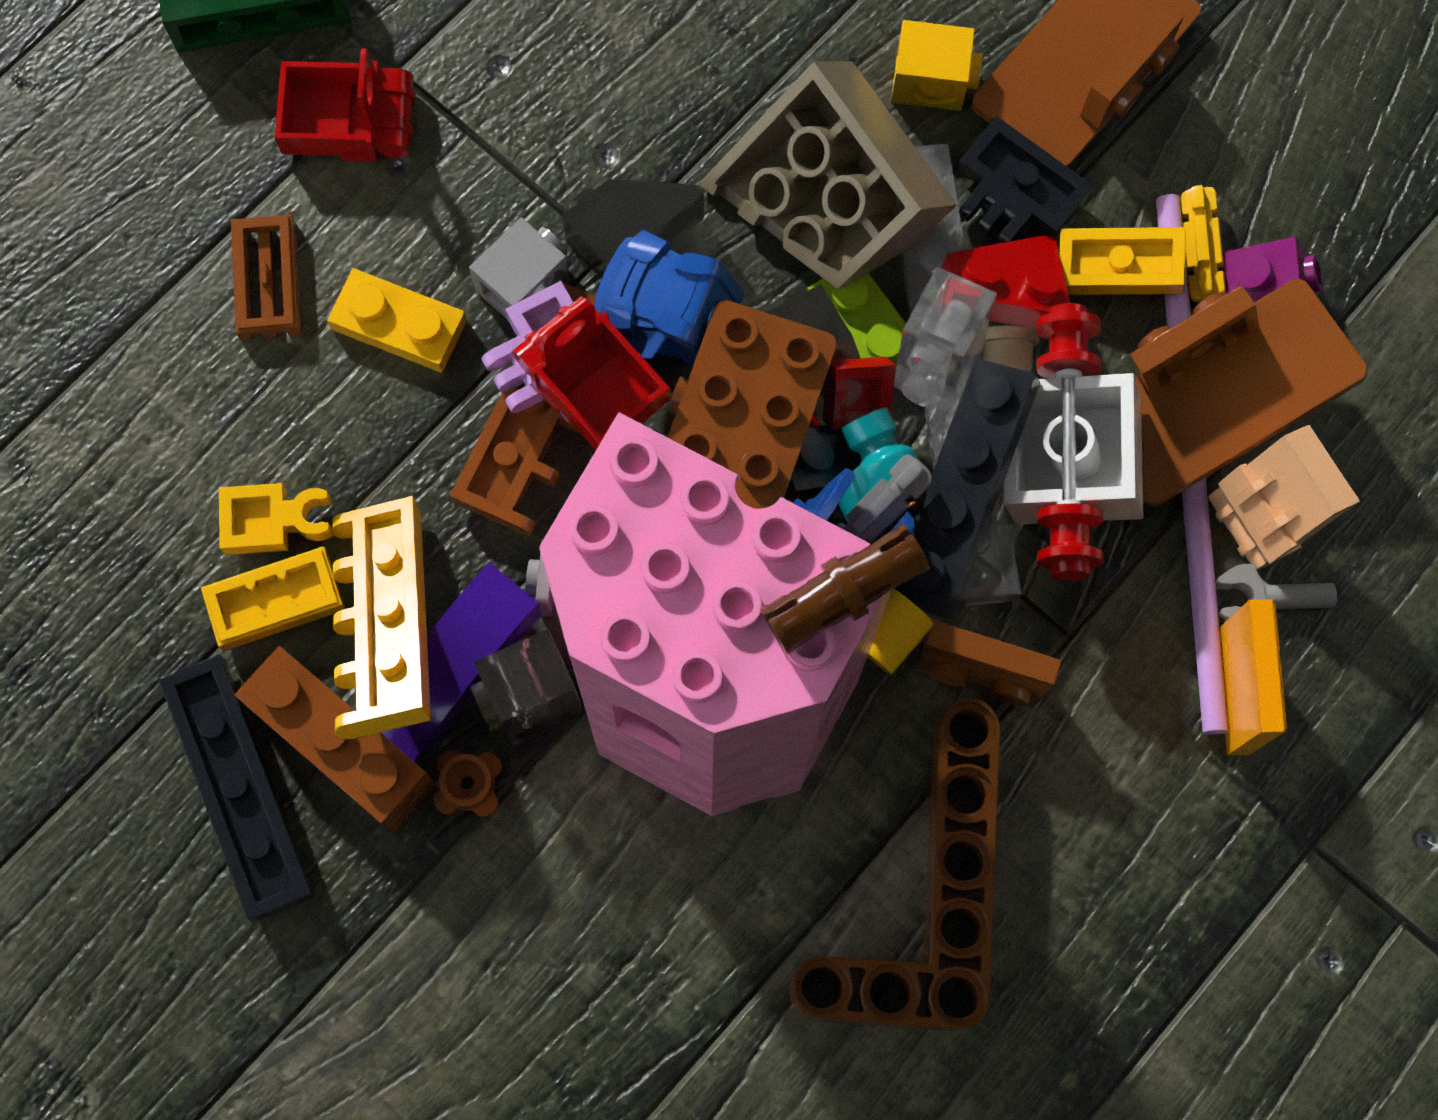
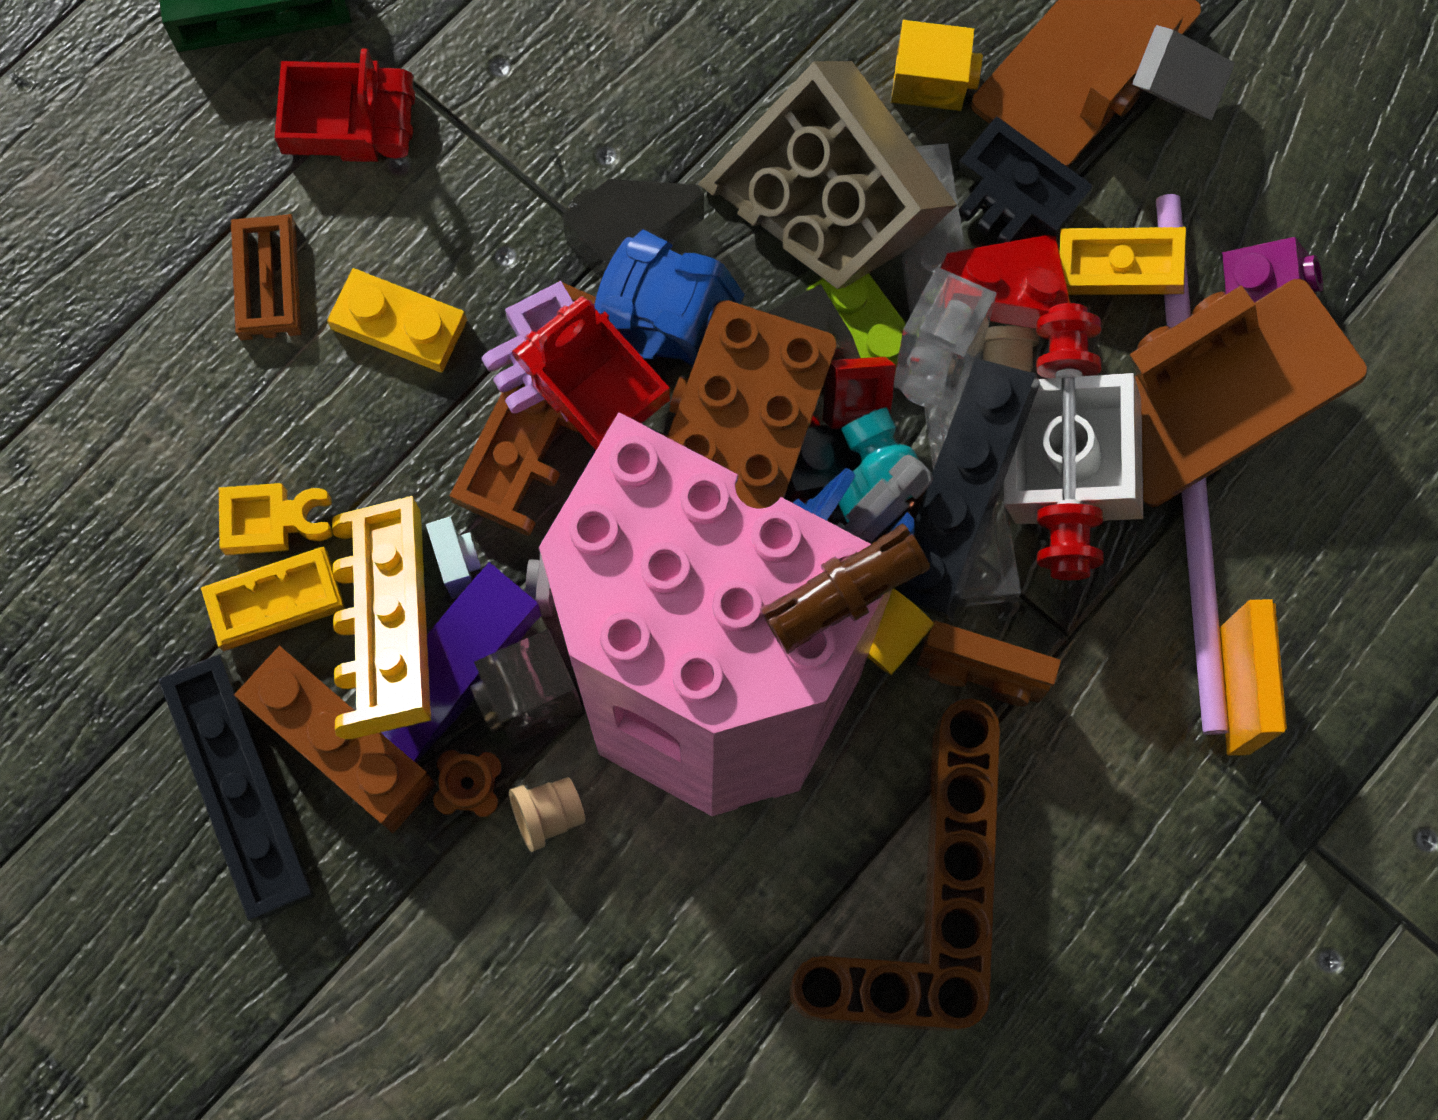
light grey brick [469,217,570,320] -> none
yellow axle [1180,185,1227,303] -> none
light nougat piece [1208,425,1360,571] -> none
light grey bar [1215,564,1337,624] -> none
none -> light aqua plate [426,516,482,599]
none -> tan piece [509,777,585,852]
none -> light grey tile [1133,25,1235,120]

